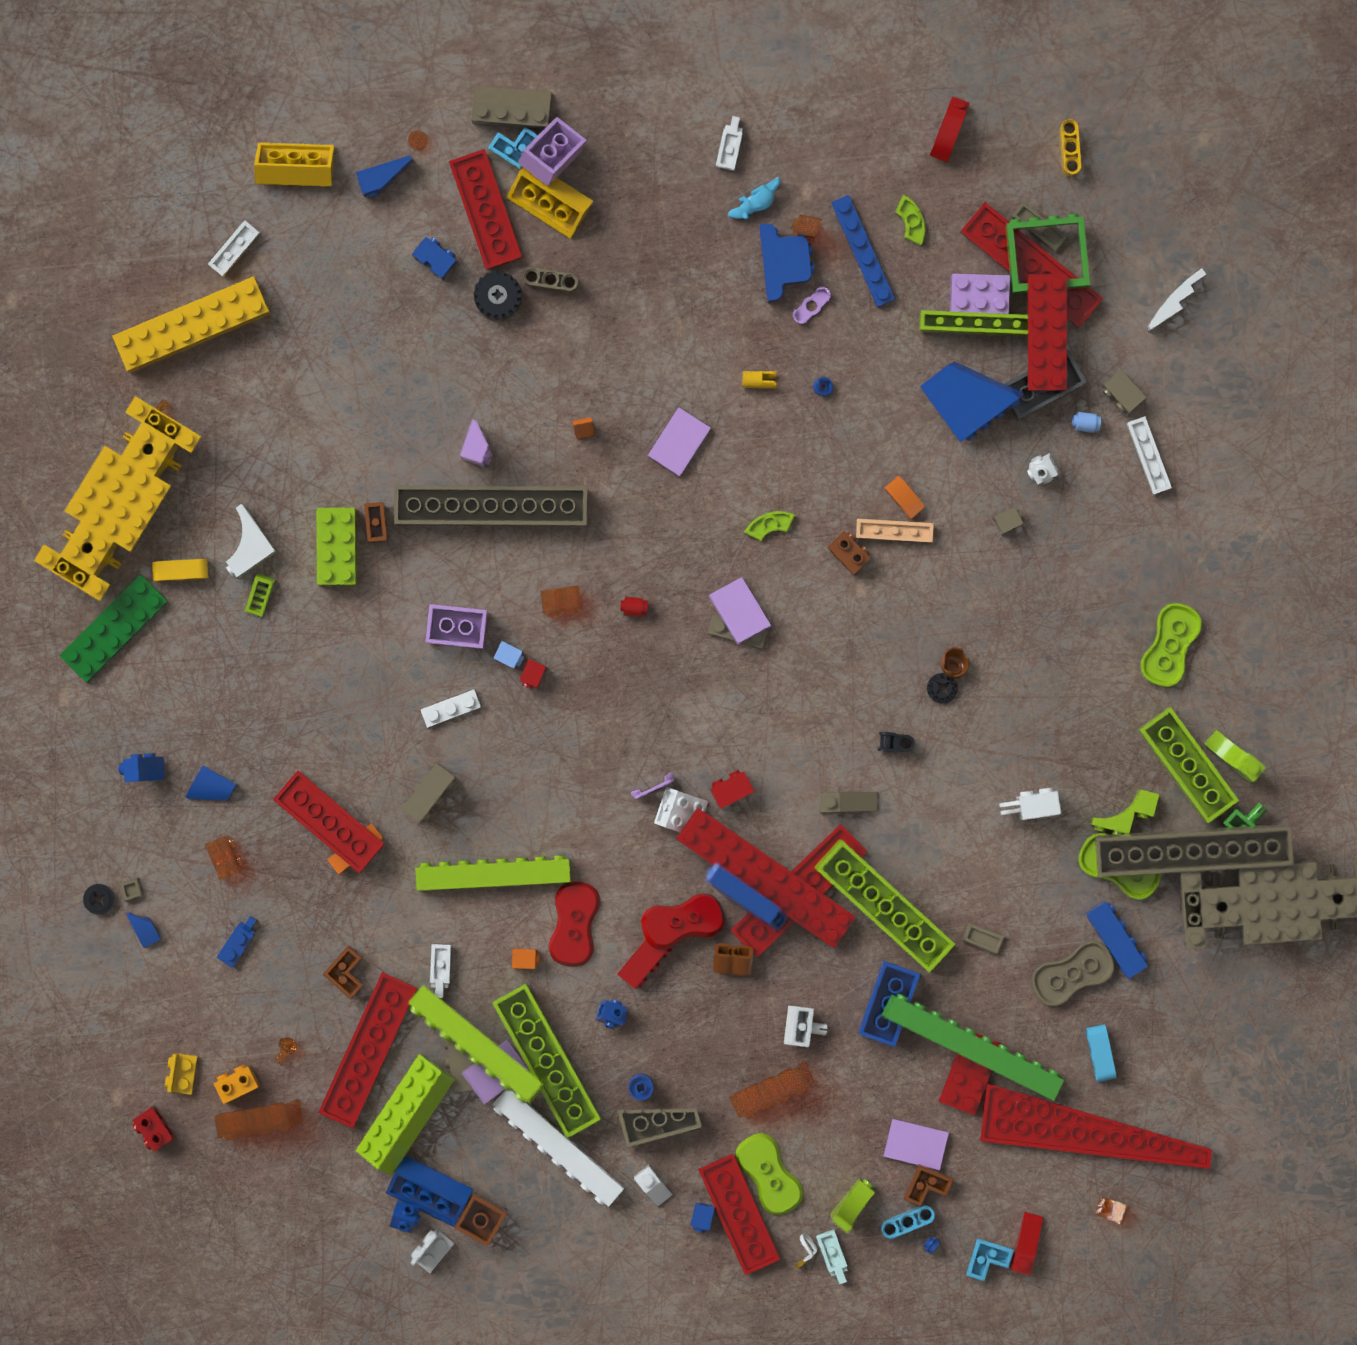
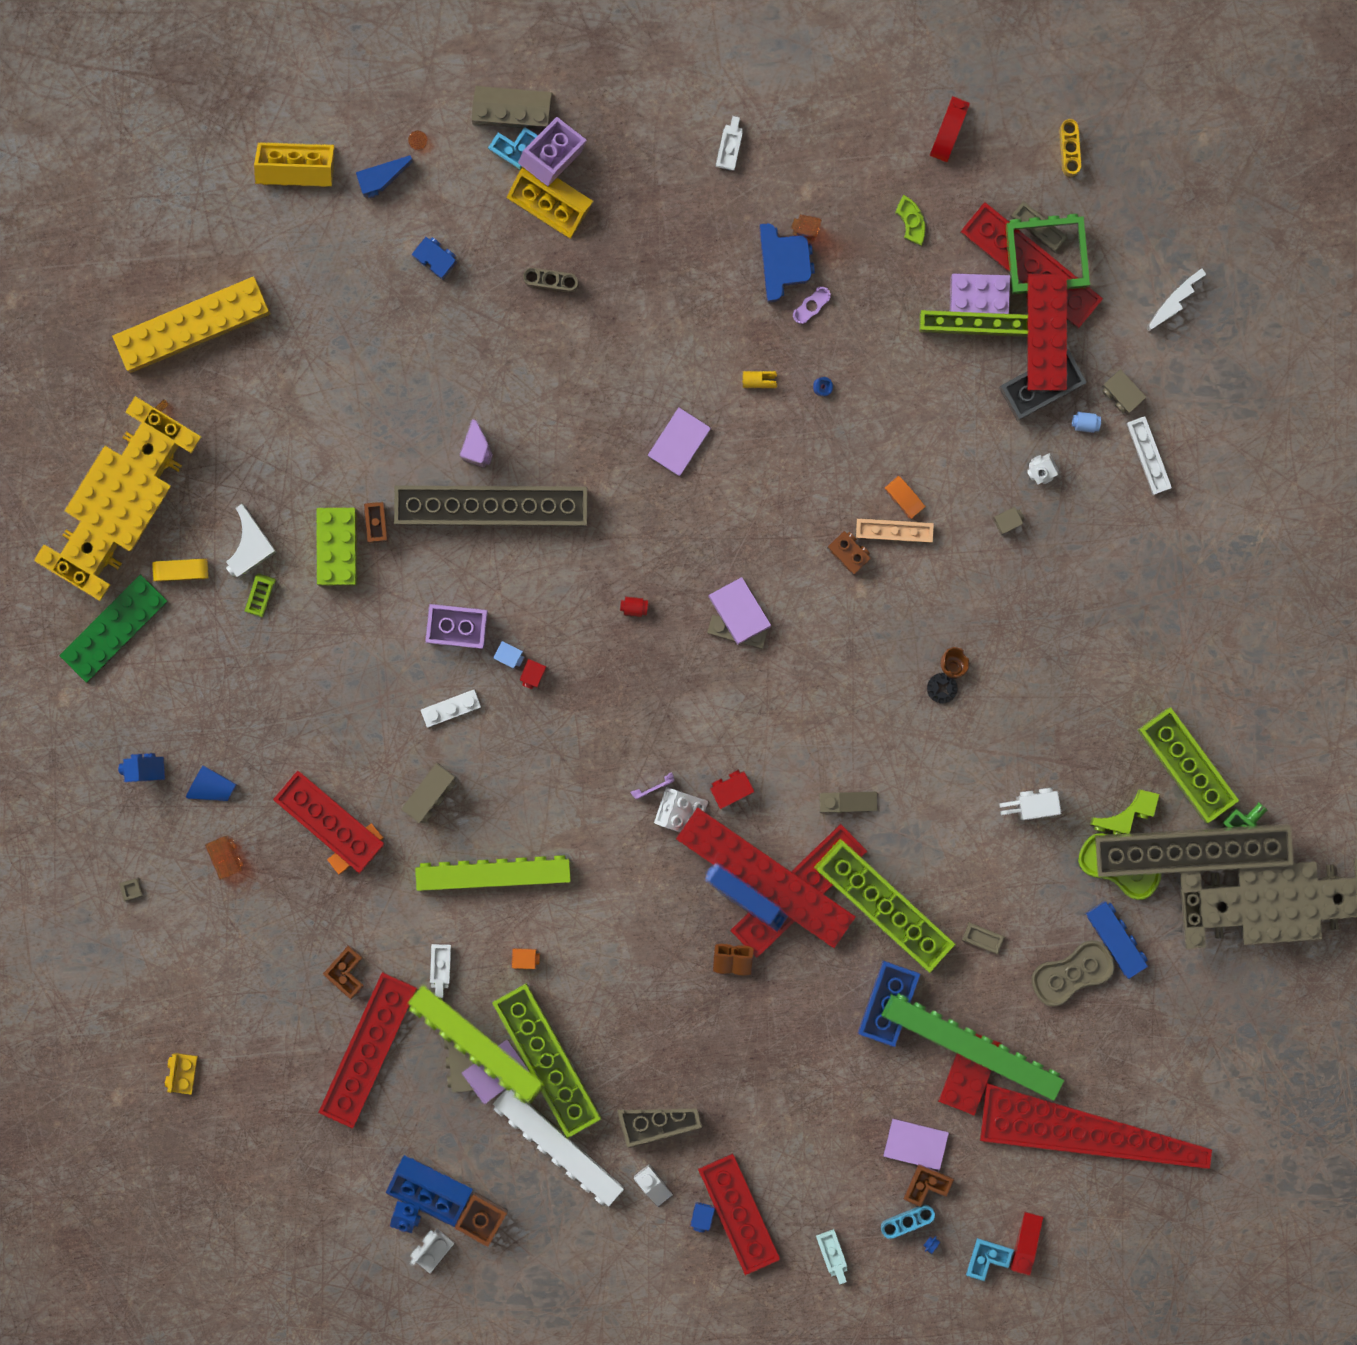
black gear [83,884,114,915] -> none
blue slope [127,912,161,948] -> none
red brick [132,1106,175,1152] -> none
white plate [208,220,260,277] -> none
light orange brick [213,1064,260,1104] -> none
clear orange wedge [214,1099,303,1141] -> none
blue hinge [216,916,257,968] -> none
clear orange plate [274,1037,297,1064] -> none
lime brick [355,1054,455,1176] -> none
red plate [449,149,522,270] -> none
black wheel [474,271,522,321] -> none
clear orange brick [540,586,582,617] -> none
red plate [549,882,600,967] -> none
orange slope [573,417,595,439] -> none
blue brick [596,1000,628,1029] -> none
red brick [617,939,672,989] -> none
blue wheel [628,1073,653,1100] -> none
red plate [641,893,724,949] -> none
medium azure animal [728,177,781,220] -> none
clear orange wedge [729,1060,814,1119] -> none
lime plate [735,1133,803,1216] -> none
lime tile [744,511,795,541] -> none
white brick [784,1006,827,1047] -> none
white piece [795,1233,818,1269] -> none
lime arch [830,1179,875,1233] -> none
blue plate [831,195,895,308] -> none
black piece [878,732,915,752] -> none
blue slope [920,361,1024,442] -> none
medium azure beam [1086,1024,1116,1083] -> none
clear orange bracket [1096,1197,1129,1224] -> none
lime plate [1141,603,1202,687] -> none
lime arch [1204,730,1266,782] -> none

